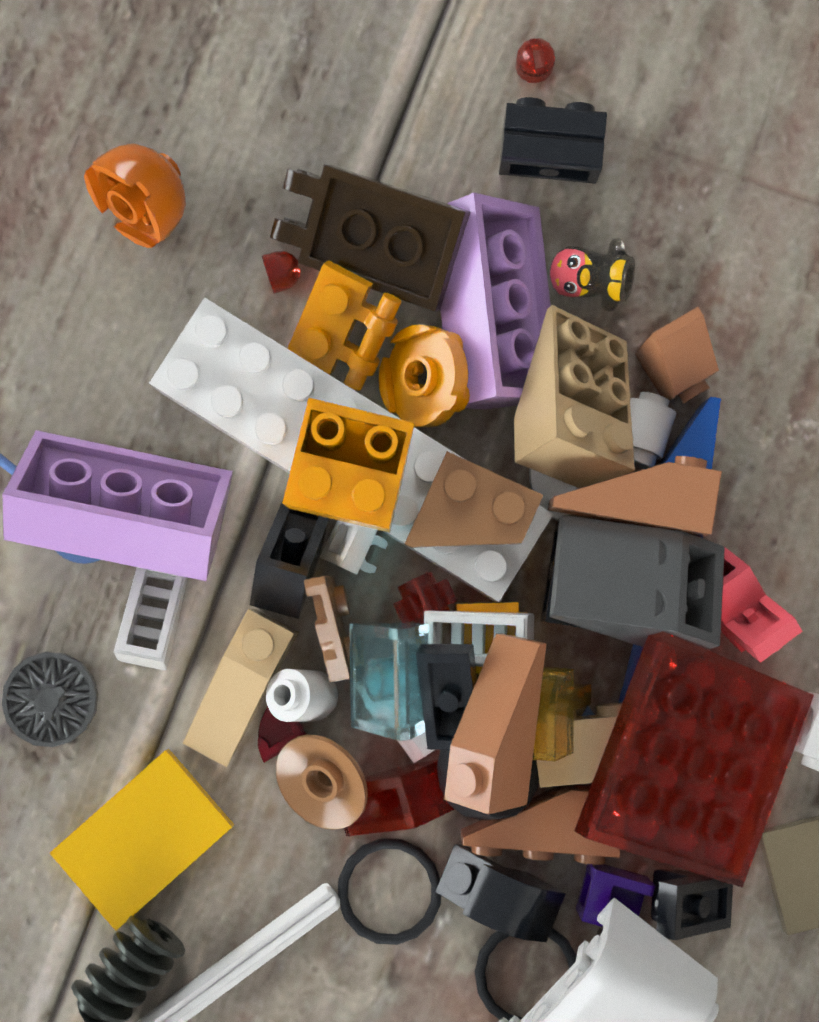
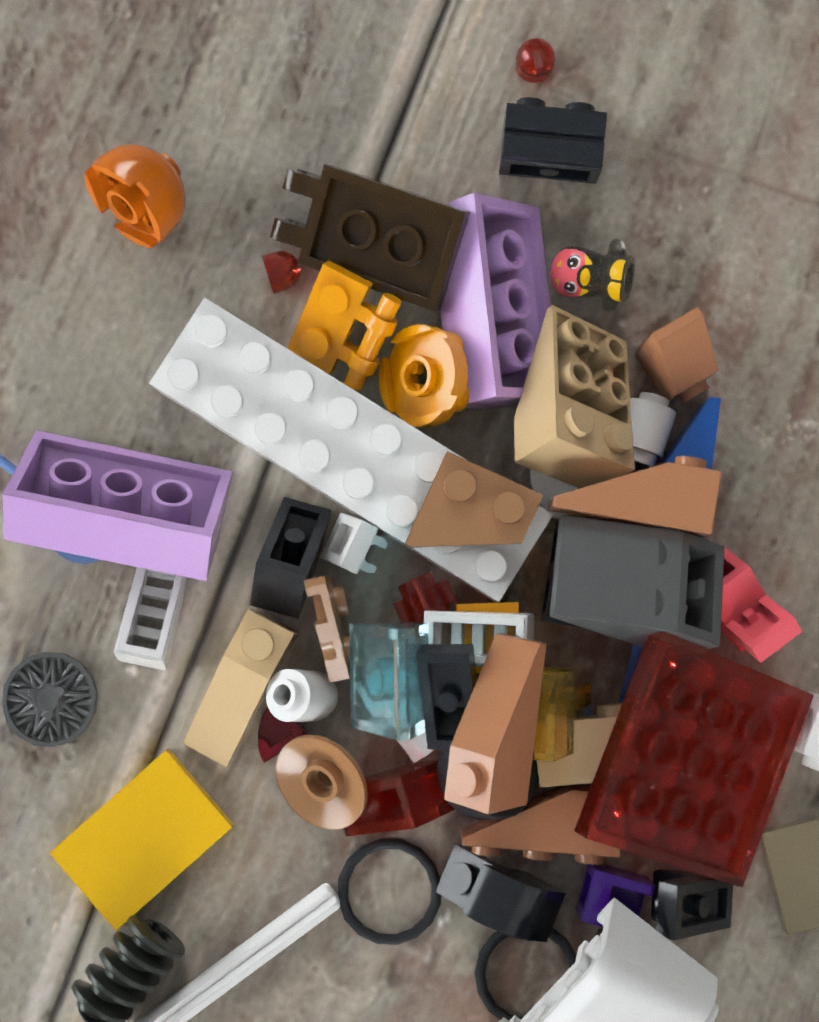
light orange slope [282,397,415,533] -> none

